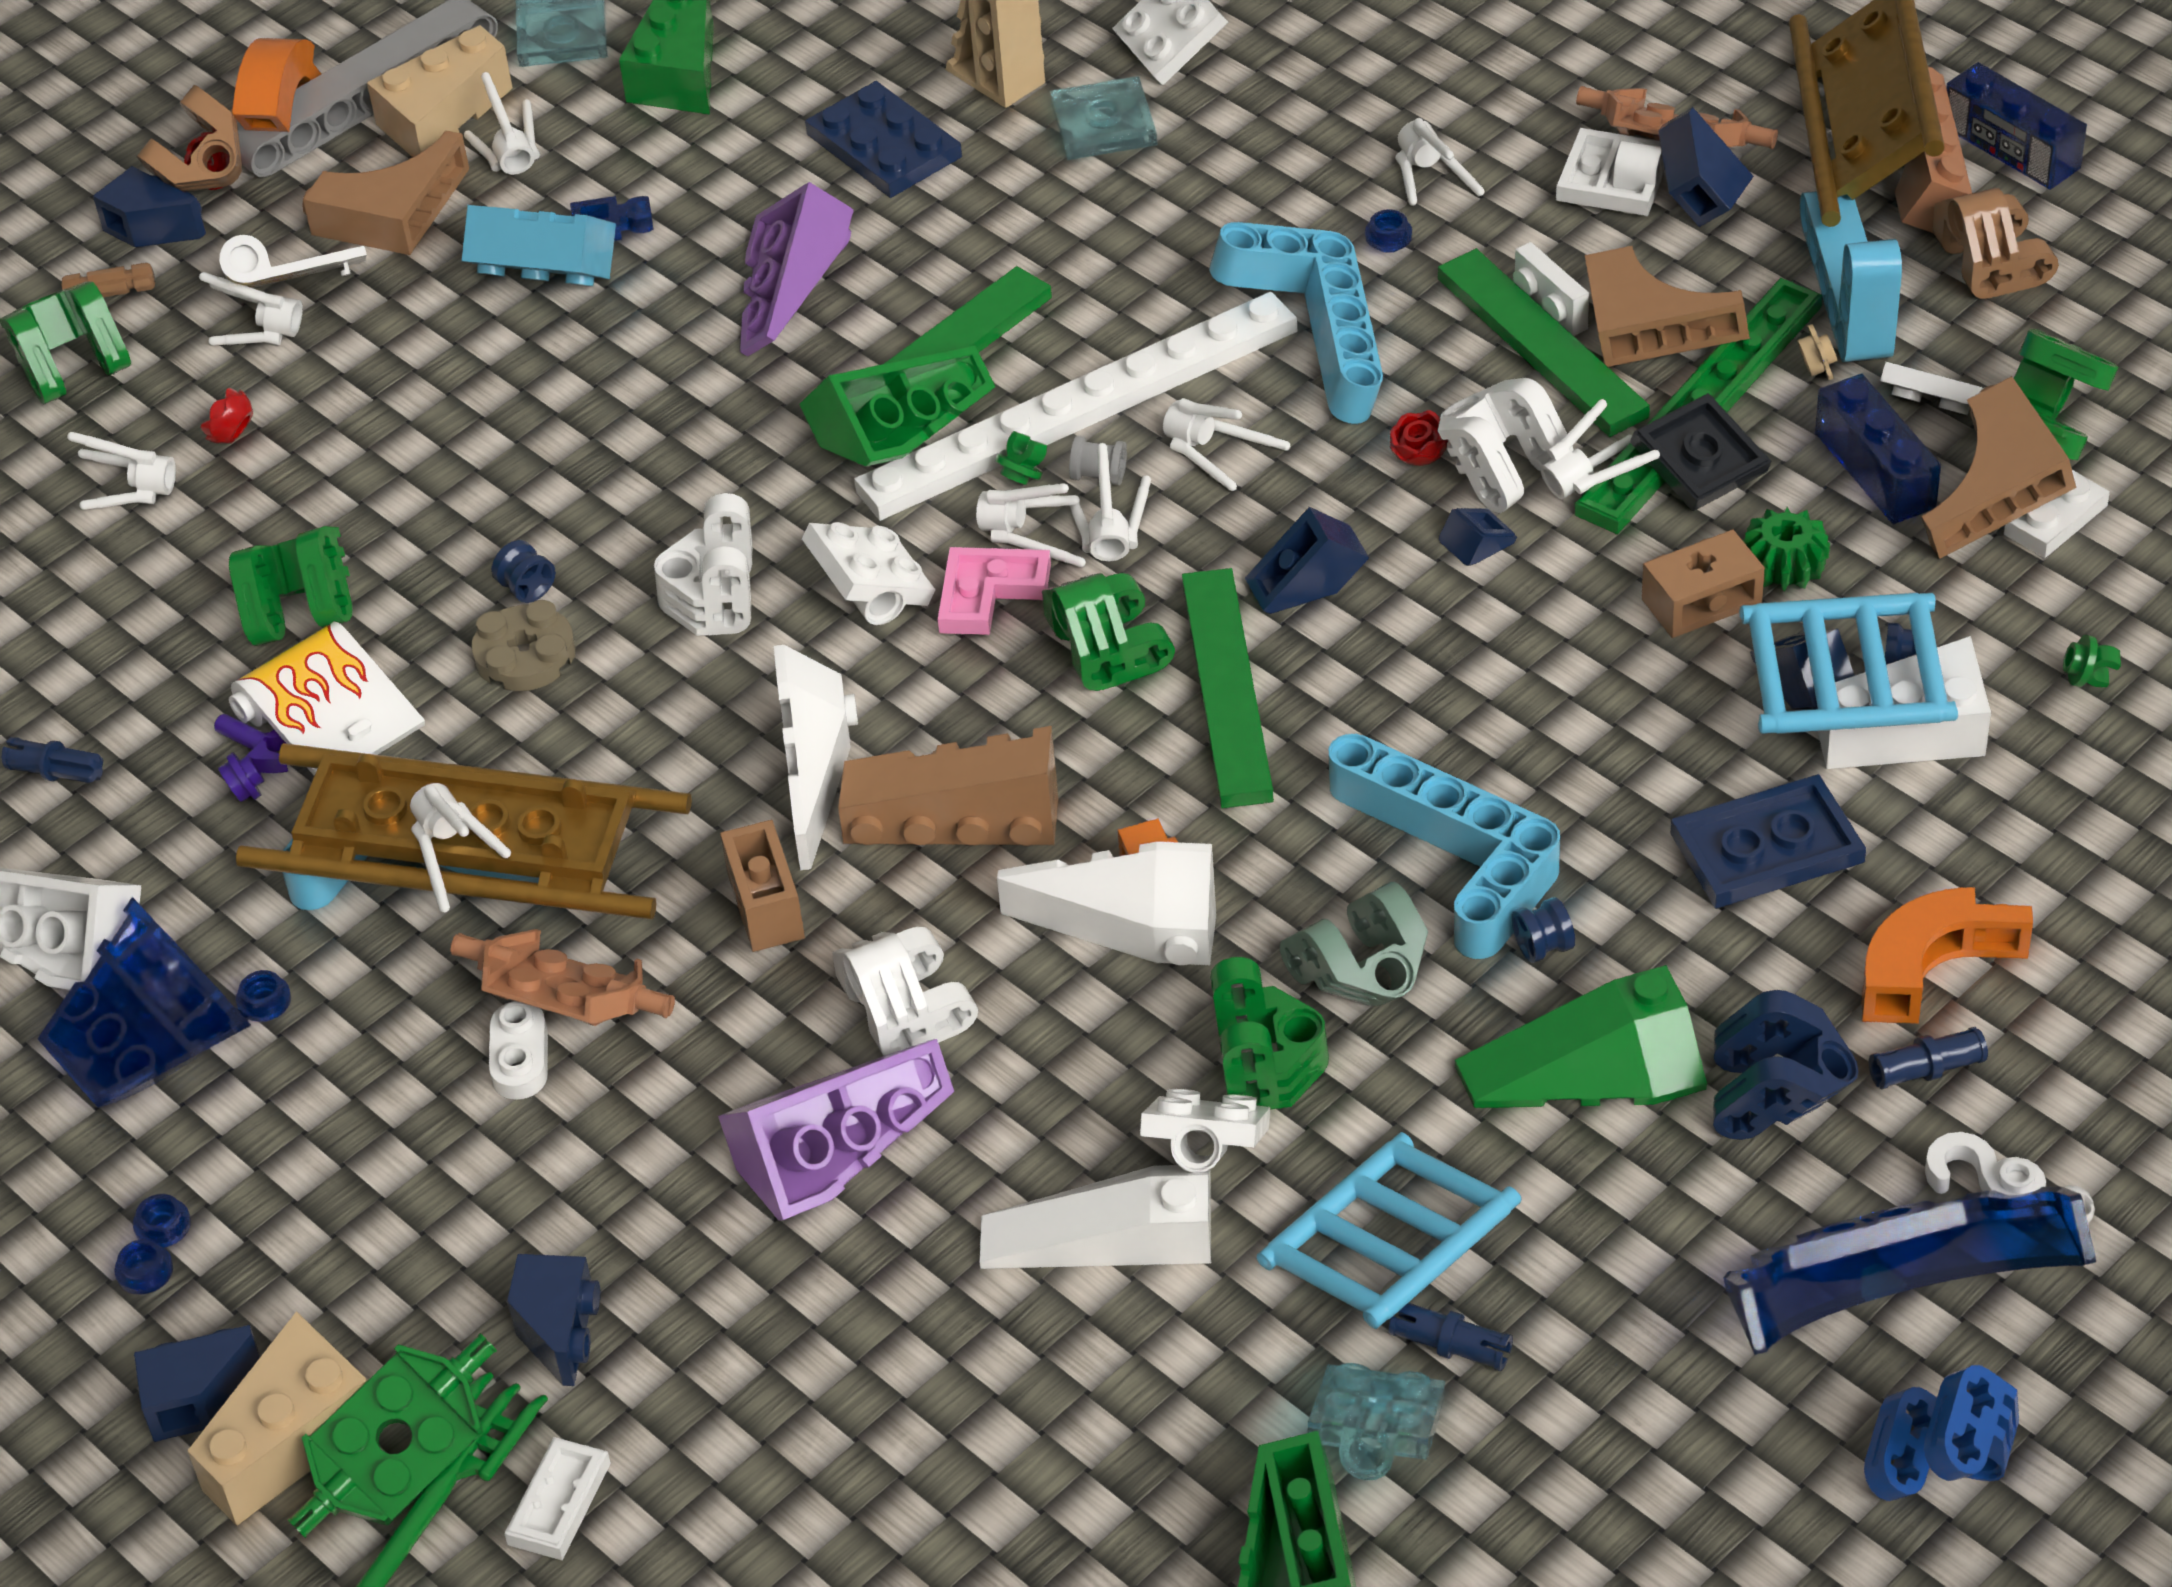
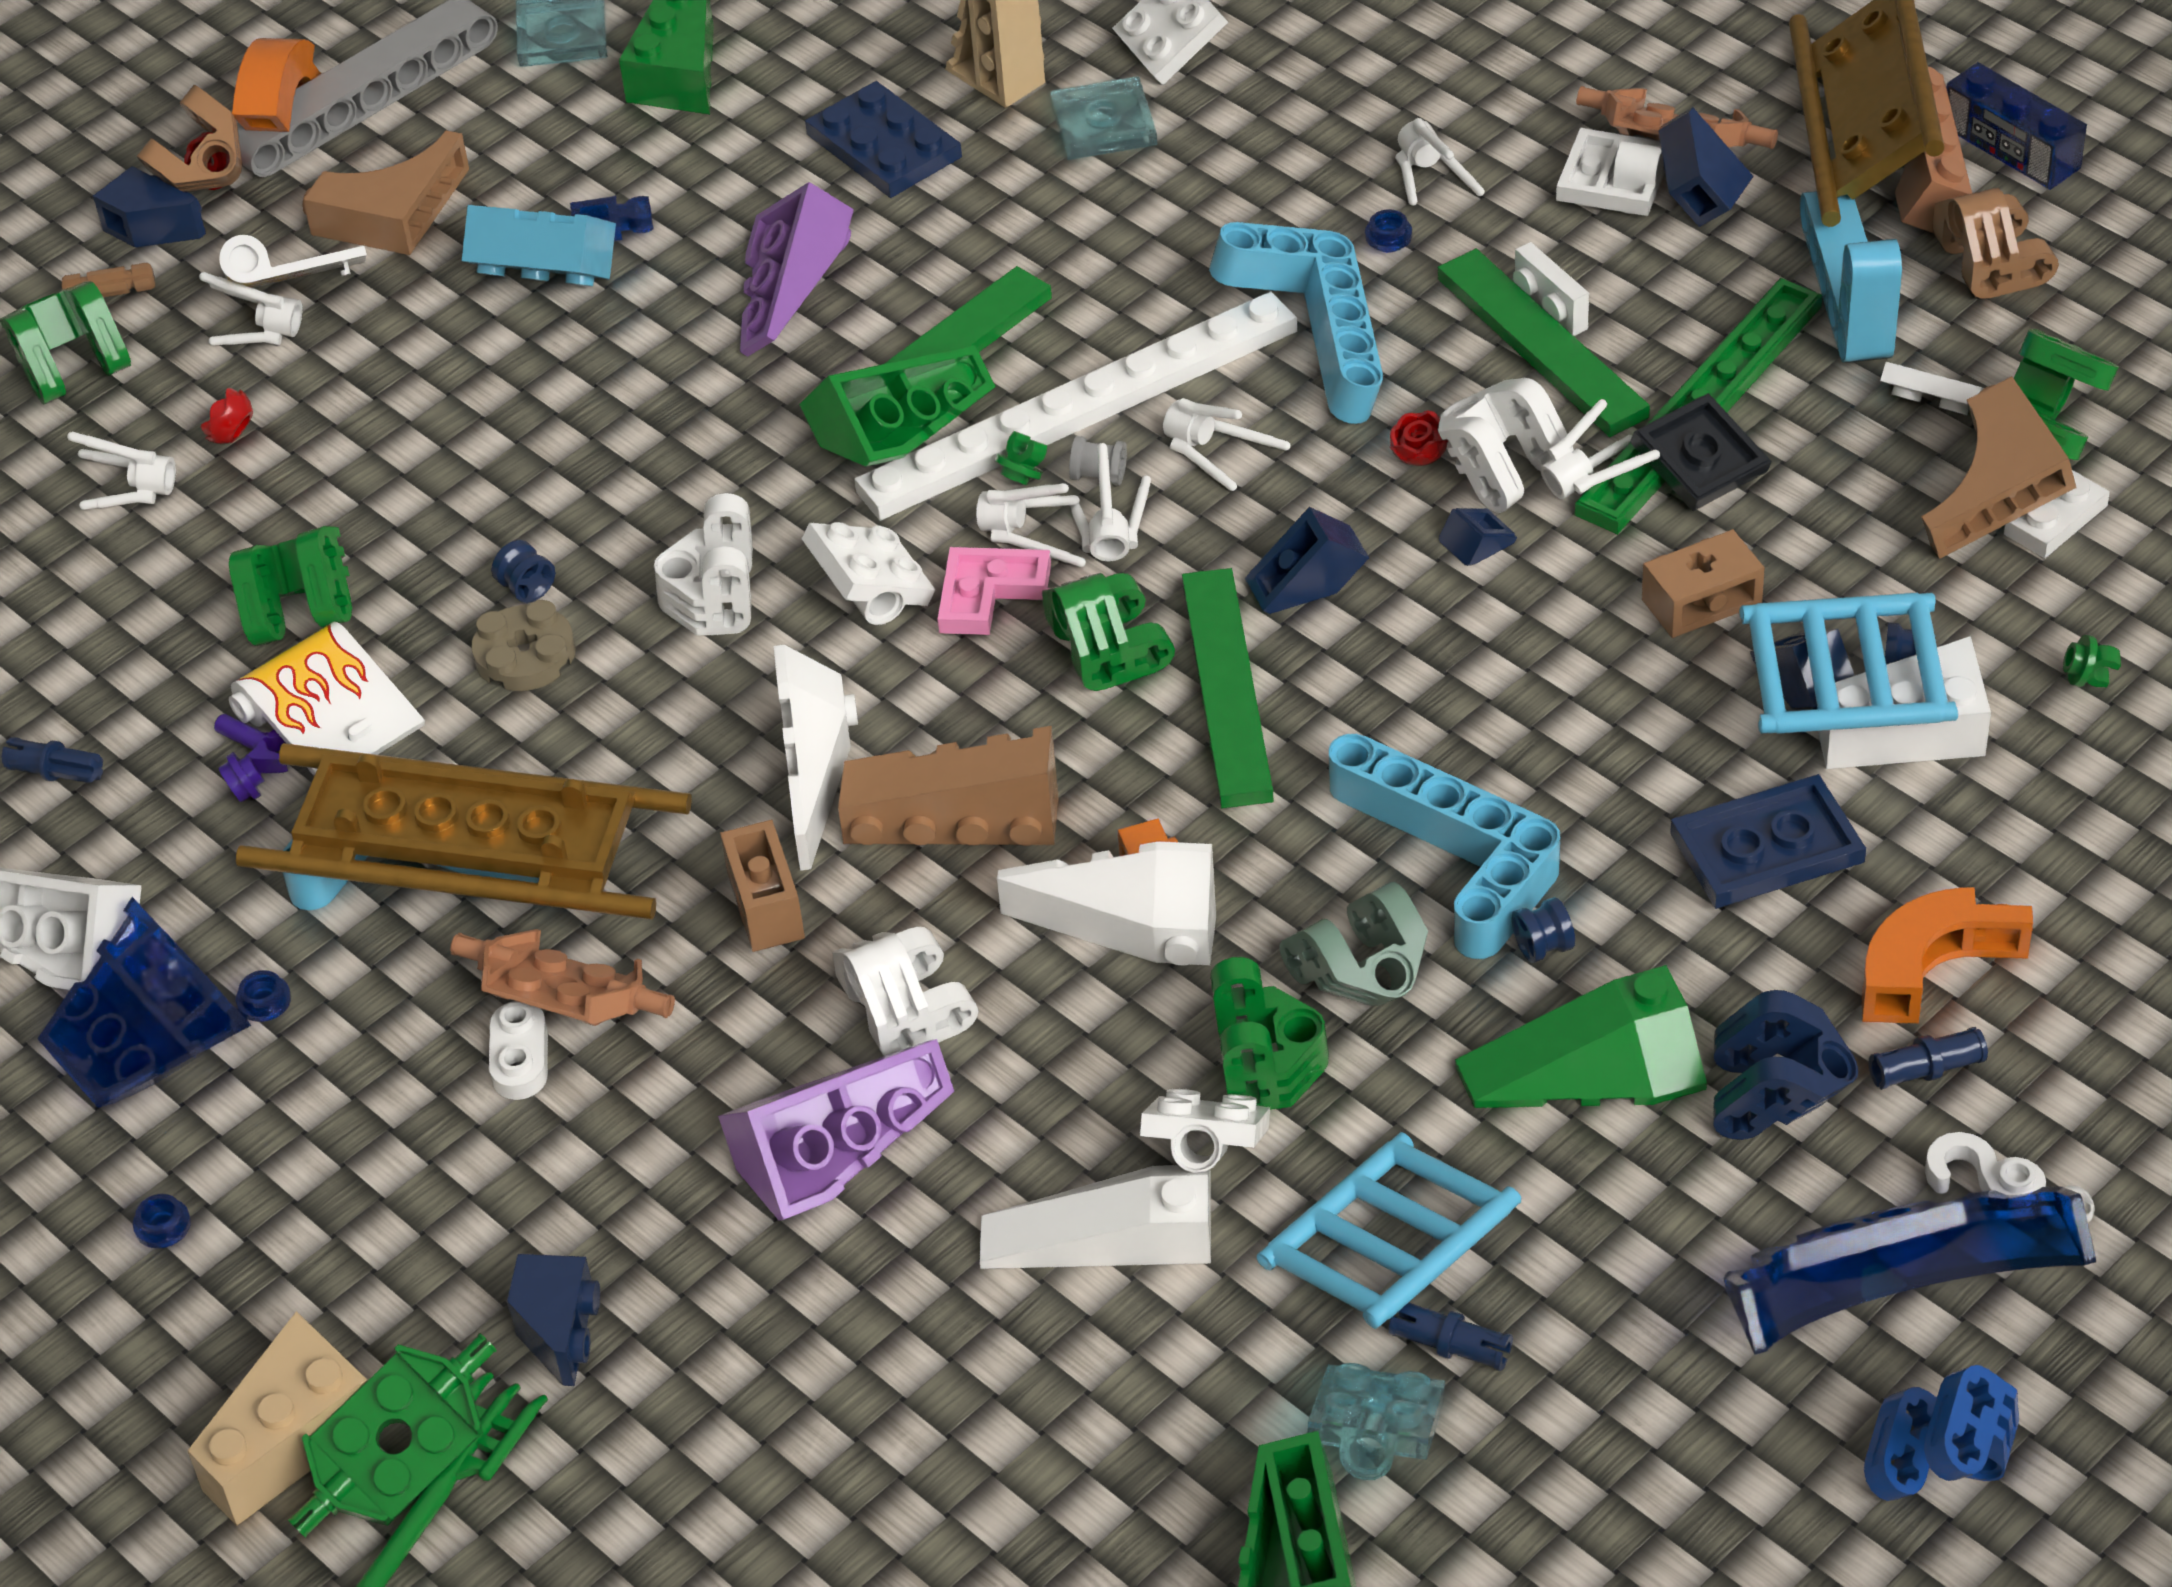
clear blue plate [114,1239,173,1294] -> none
dark blue slope [134,1325,261,1442] -> none
tan wedge [367,25,513,157] -> none
white plant [410,783,511,912] -> none
white plant [464,72,540,175] -> none
white plate [504,1437,611,1560] -> none
medium nougat arch [1585,246,1750,367] -> none
green gear [1743,506,1830,592] -> none
tan plate [1797,324,1837,380] -> none
clear blue brick [1815,373,1941,524] -> none

